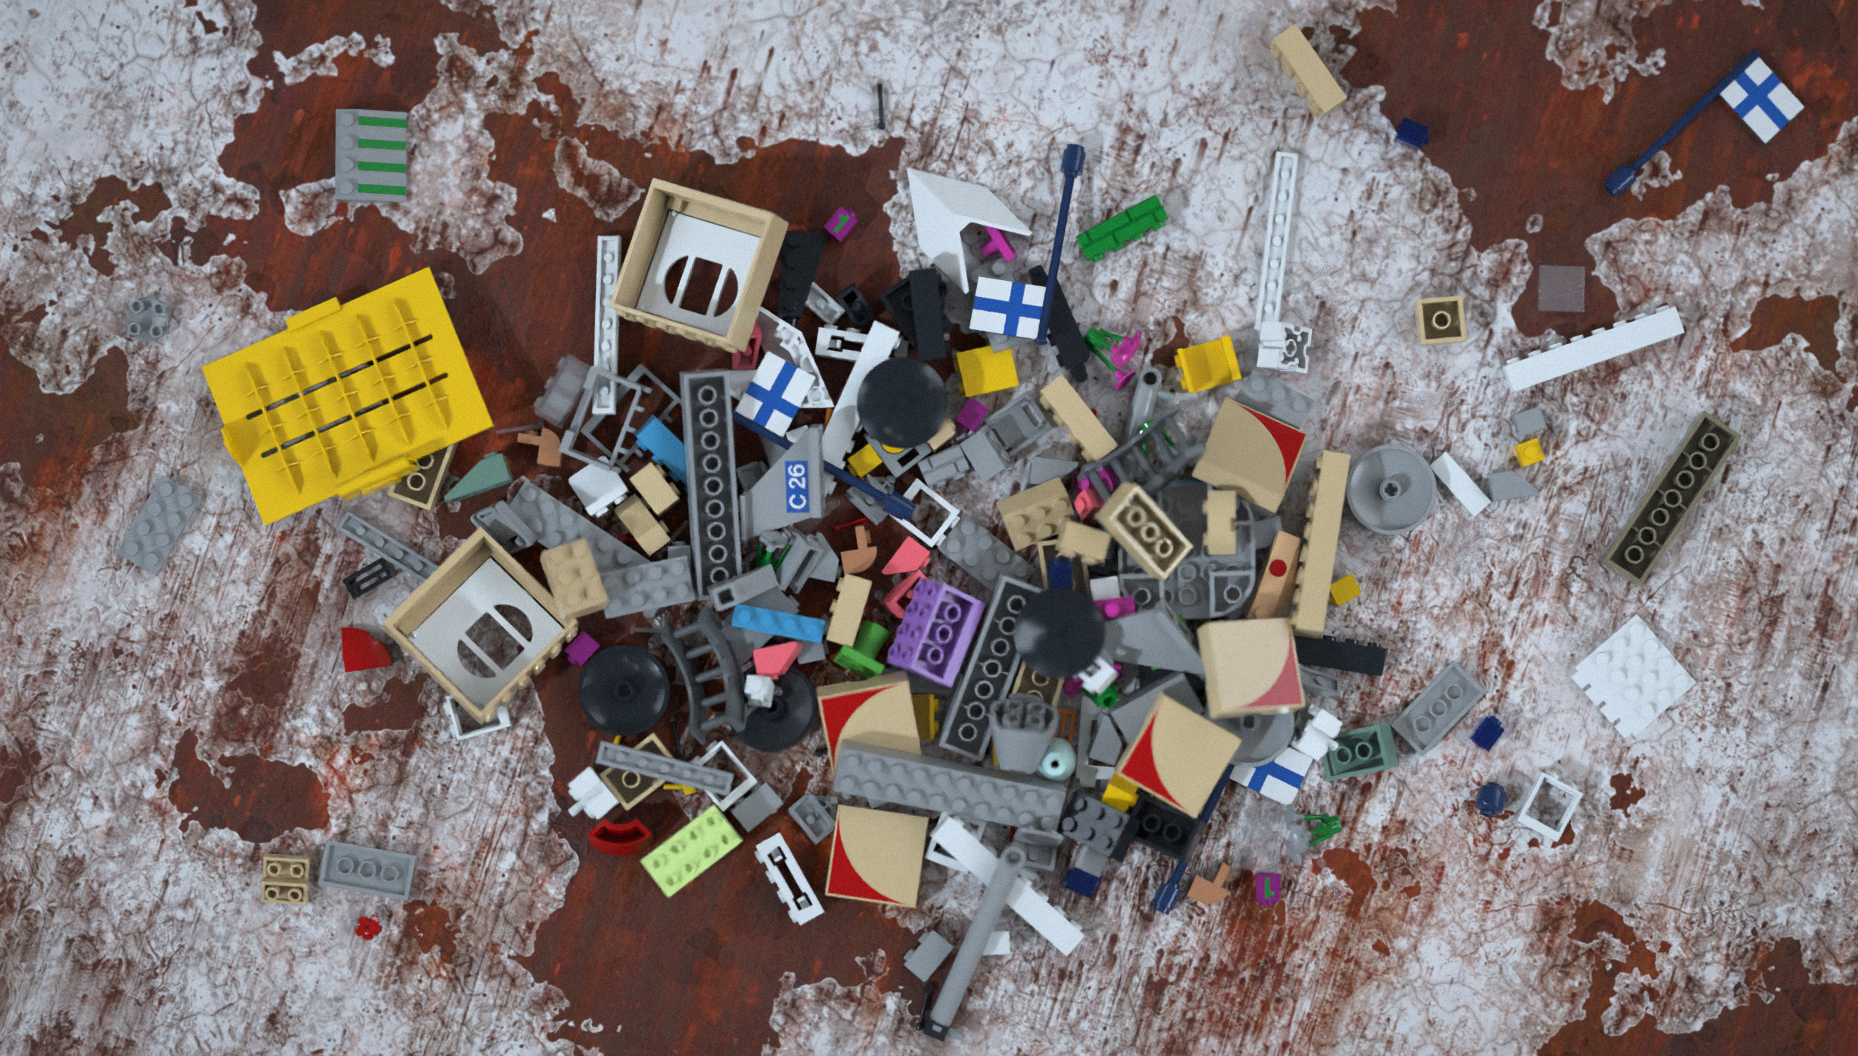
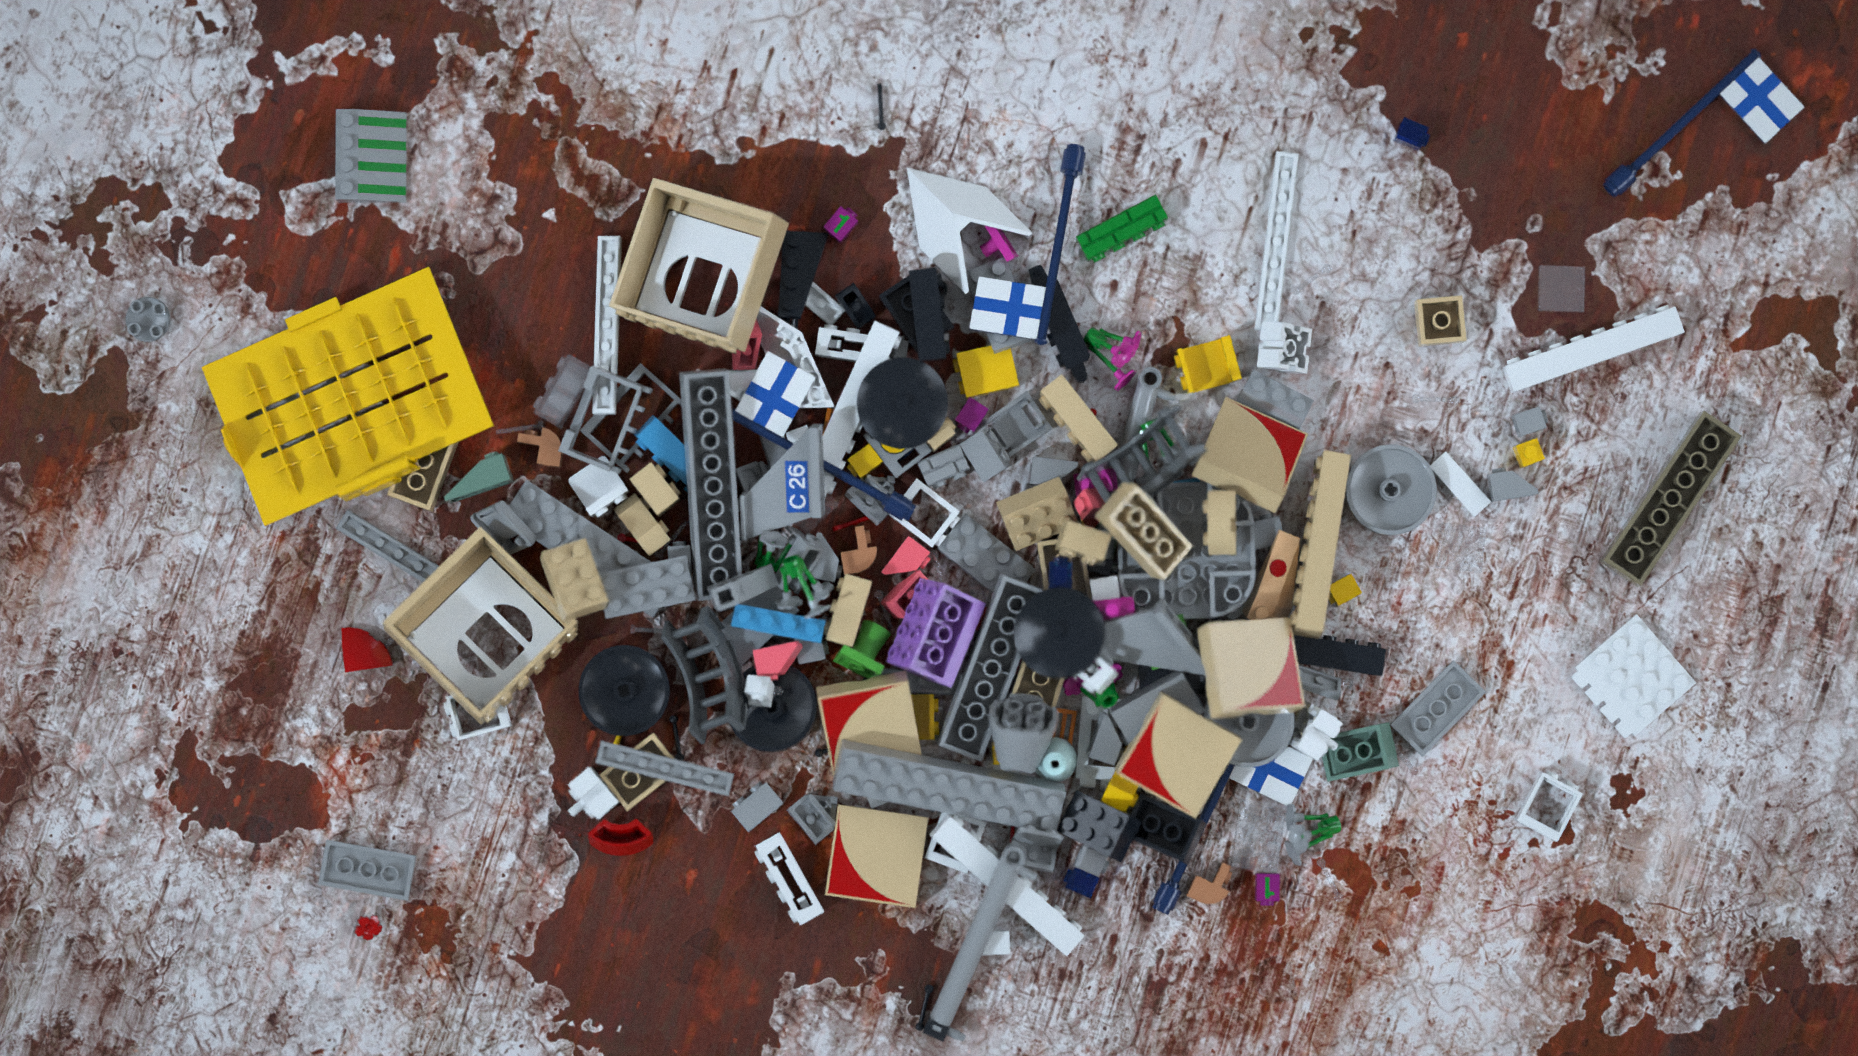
light grey plate [117,475,203,576] -> none
tan slope [261,853,310,905] -> none
black tile [342,558,393,600] -> none
magenta brick [565,630,601,666] -> none
yellowish green brick [641,804,743,898] -> none
yellow hand [663,783,696,795] -> none
white window [690,740,758,812] -> none
light grey brick [903,929,954,982] -> none
tan brick [1269,24,1347,119] -> none
clear blue brick [1468,715,1505,752] -> none
dark blue head [1475,782,1507,818] -> none
none -> plant [774,555,834,619]

